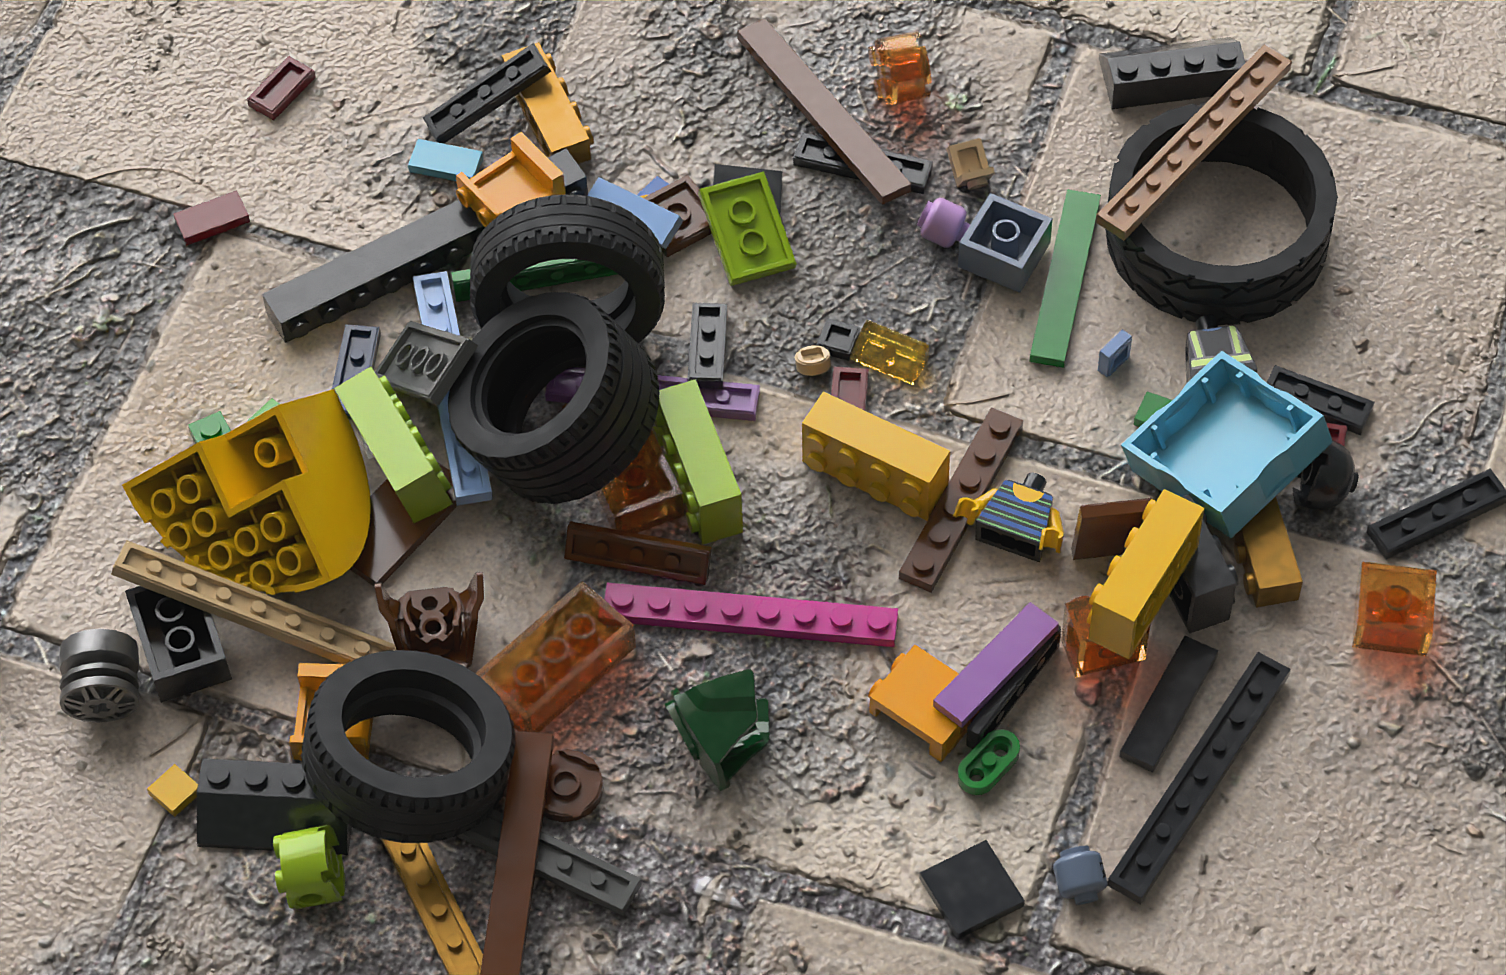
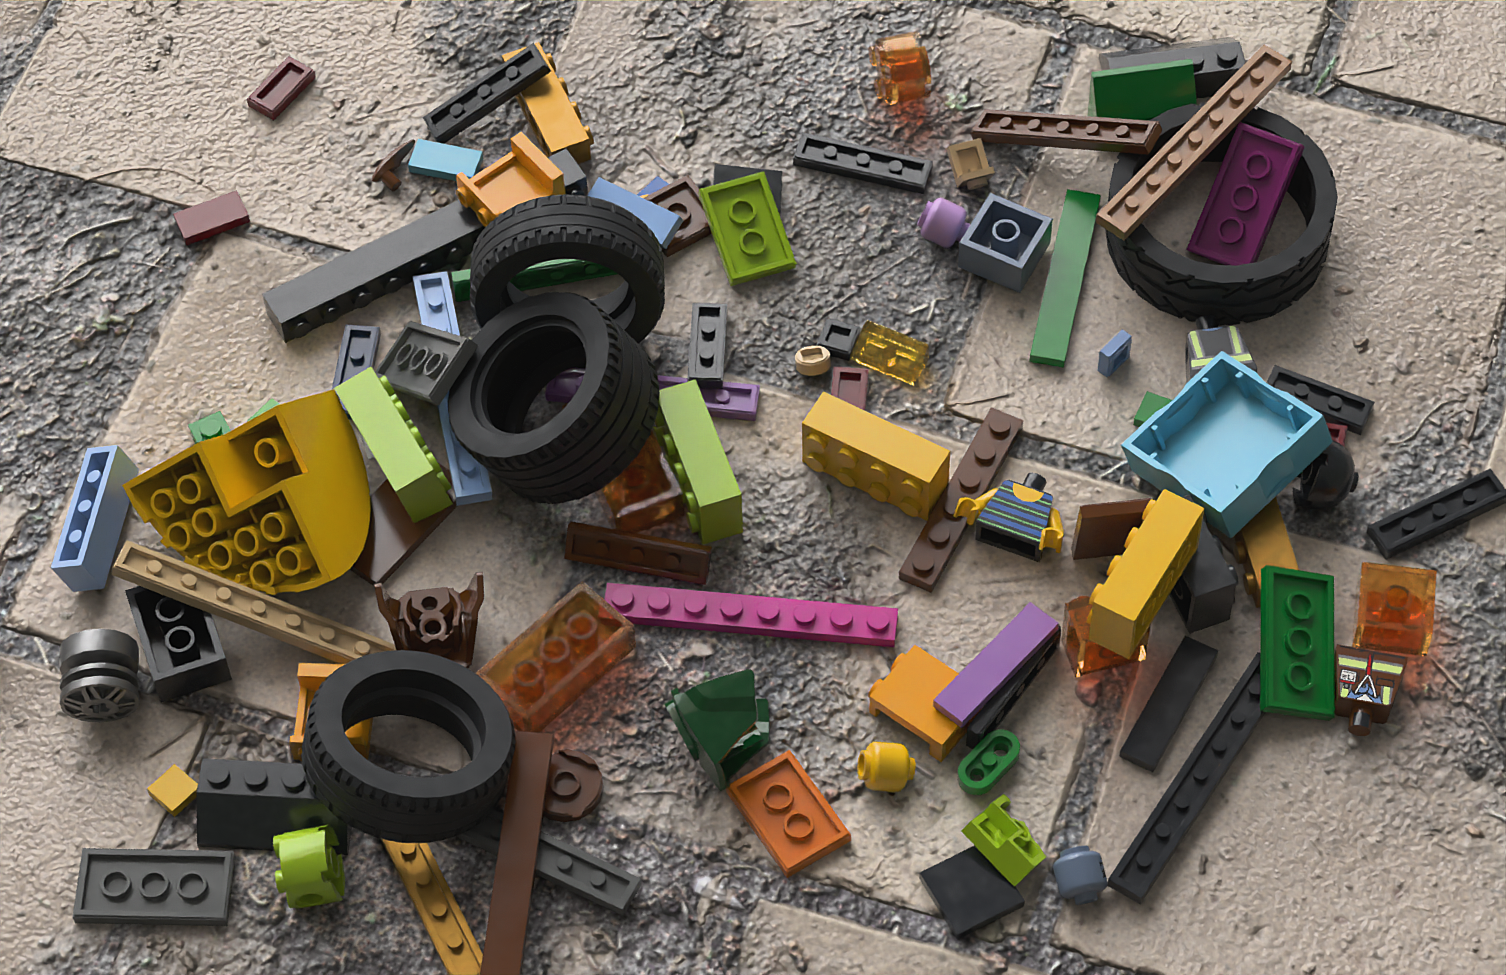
tile [737,18,911,205] -> none
none -> light blue brick [51,445,139,592]
none -> dark grey tile [72,848,236,926]
none -> reddish brown bar [372,139,415,192]
none -> orange tile [726,750,851,878]
none -> yellow head [857,741,916,792]
none -> lime slope [961,794,1046,887]
none -> reddish brown tile [970,109,1163,155]
none -> green slope [1087,59,1197,121]
none -> magenta tile [1186,122,1305,266]
none -> green tile [1260,565,1335,721]
none -> torso [1334,644,1408,736]

